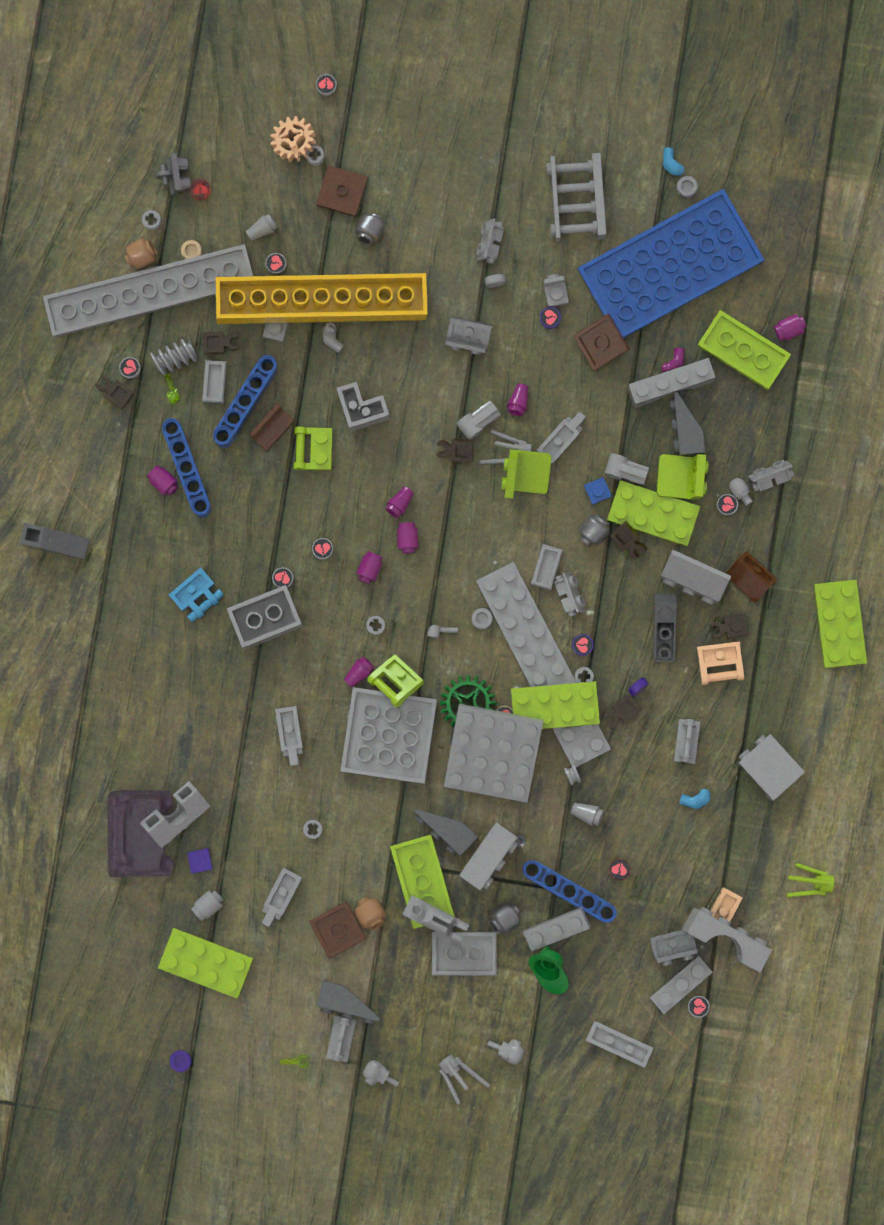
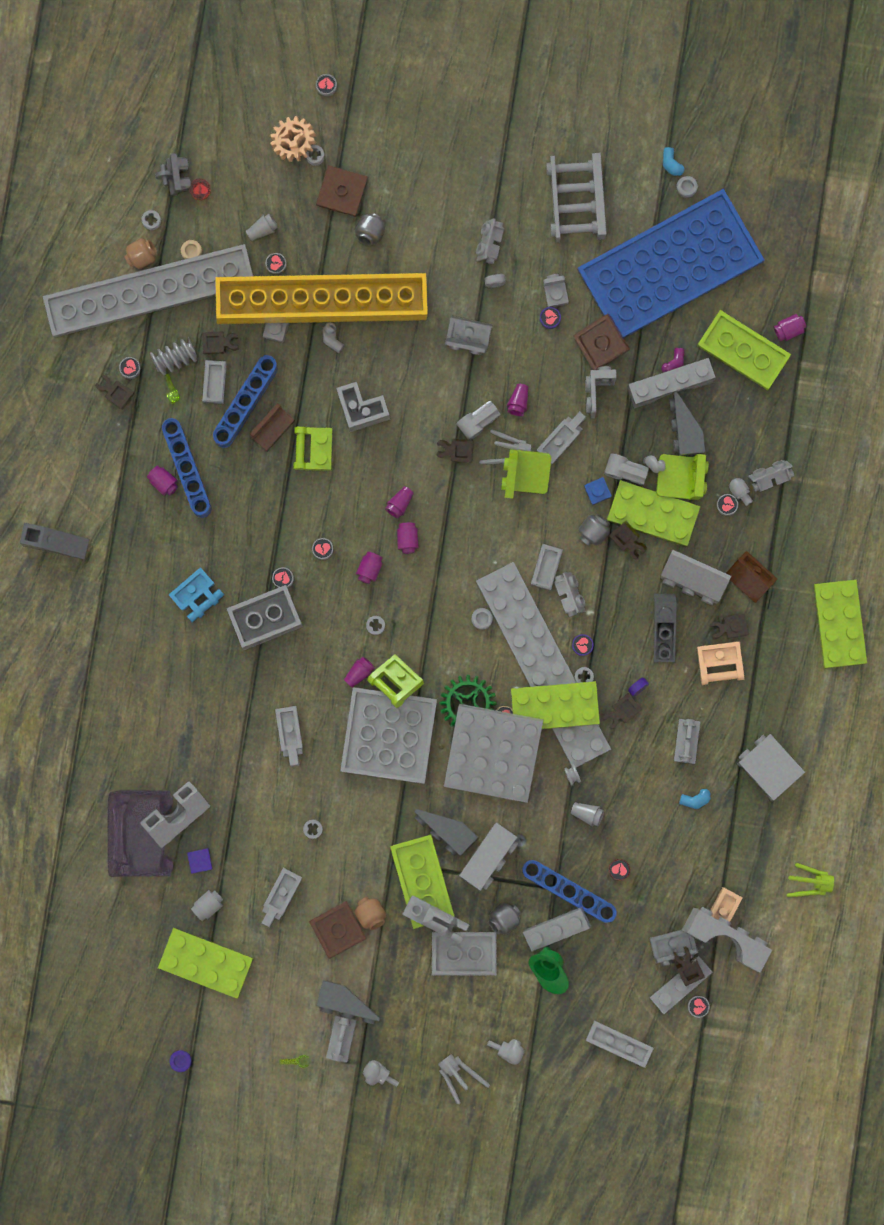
light grey hand [427,625,458,638] -> none
none -> light grey bracket [585,366,616,418]
none -> light grey arm [643,455,665,473]
none -> dark brown plate [673,946,705,986]

